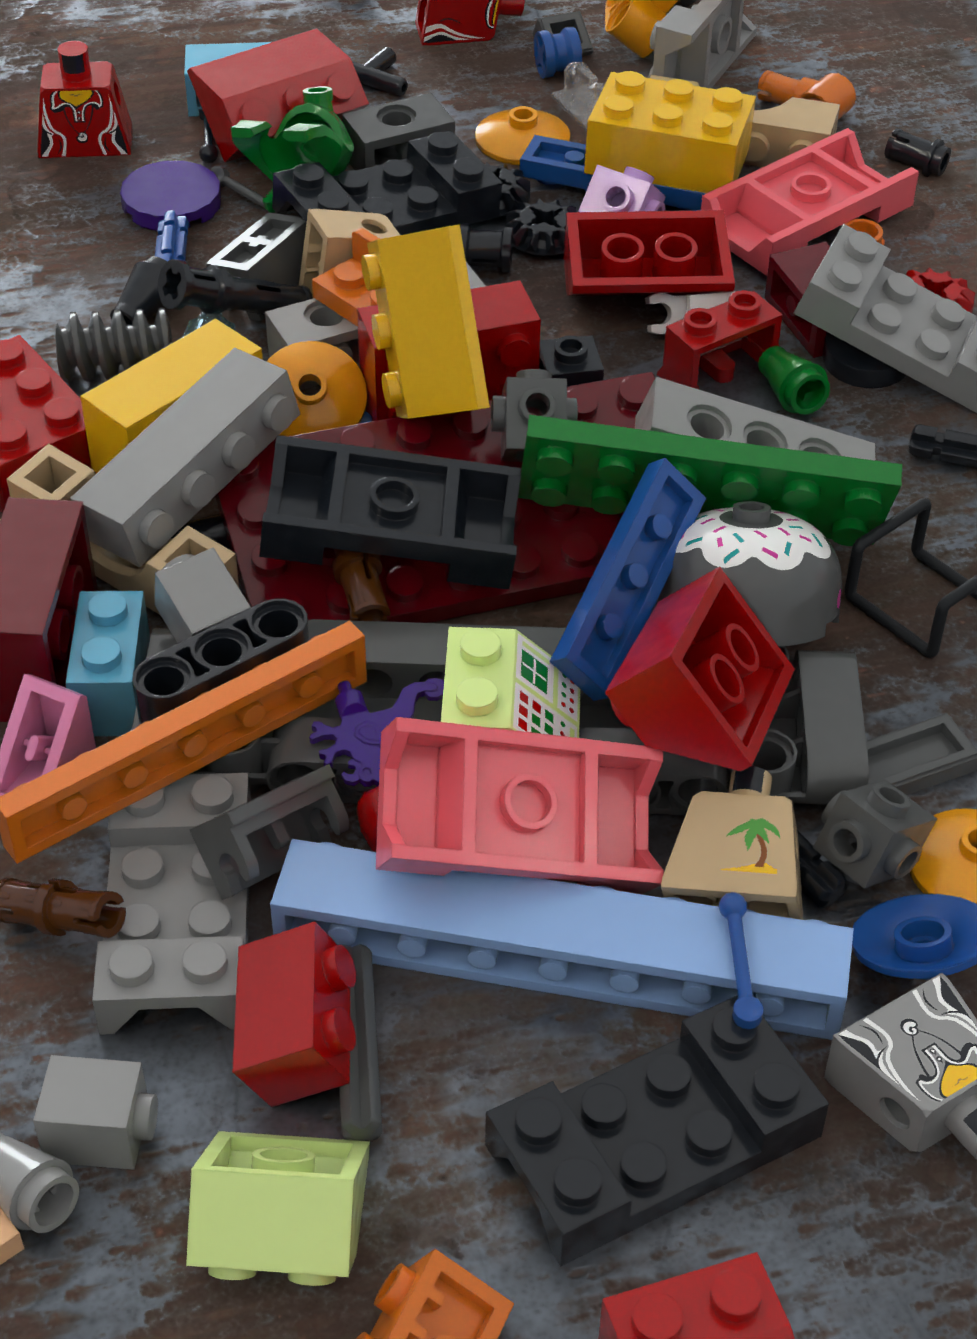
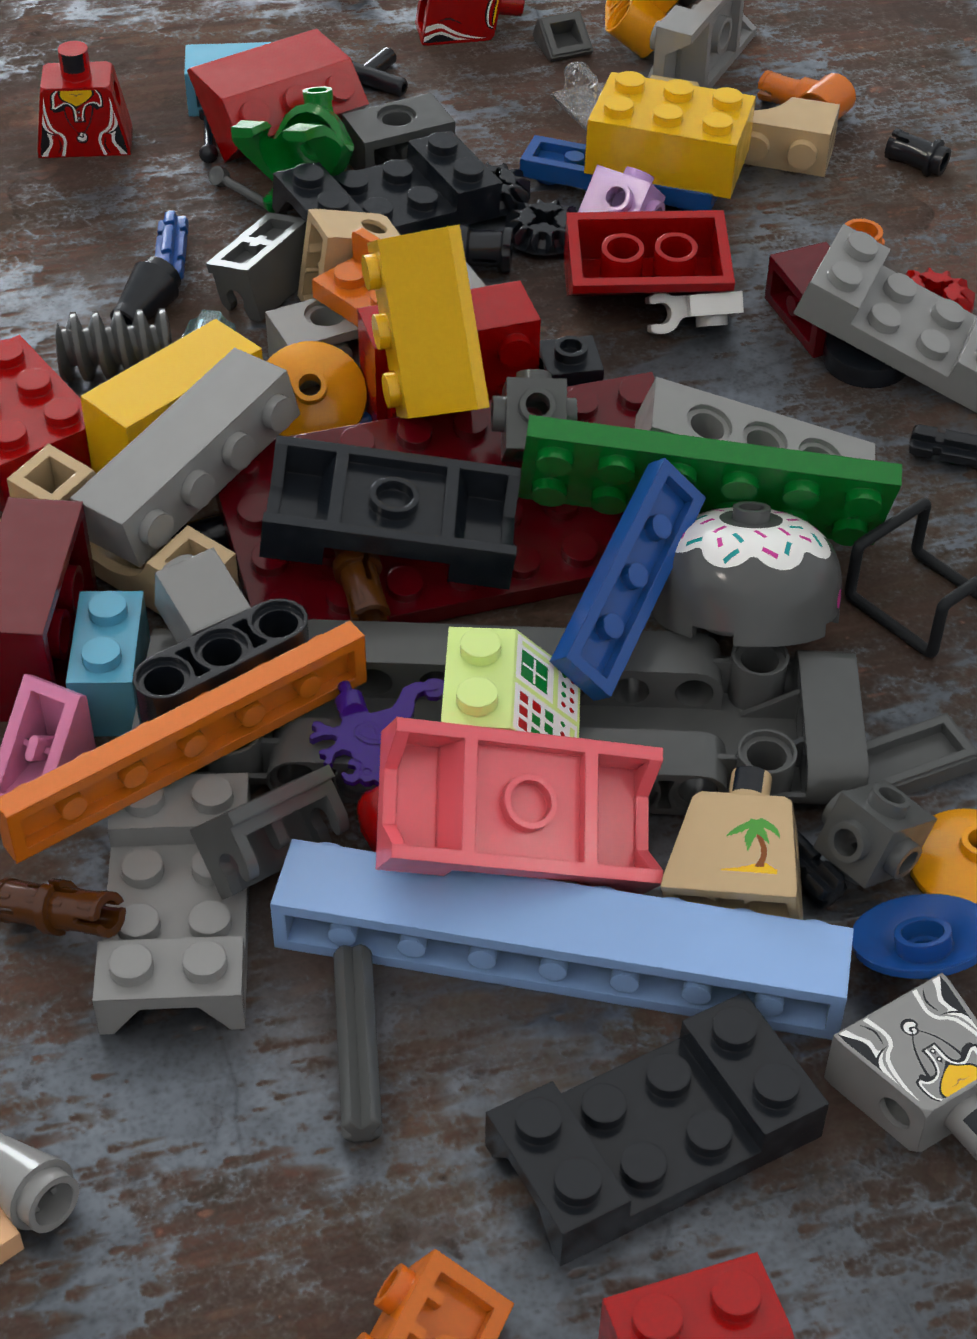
light grey brick [33,1055,158,1170] -> none
dark purple tile [120,161,221,231] -> none
black pin [157,259,313,315] -> none
yellowish green slope [186,1131,370,1286] -> none
red brick [232,921,356,1107] -> none
light orange dish [475,106,570,165] -> none
blue wheel [534,26,582,79] -> none
red slope [605,566,795,771] -> none
red window [657,290,783,389] -> none
coral piece [701,128,919,276] -> none
blue hinge [719,892,764,1029] -> none
green cone [758,346,830,415] -> none

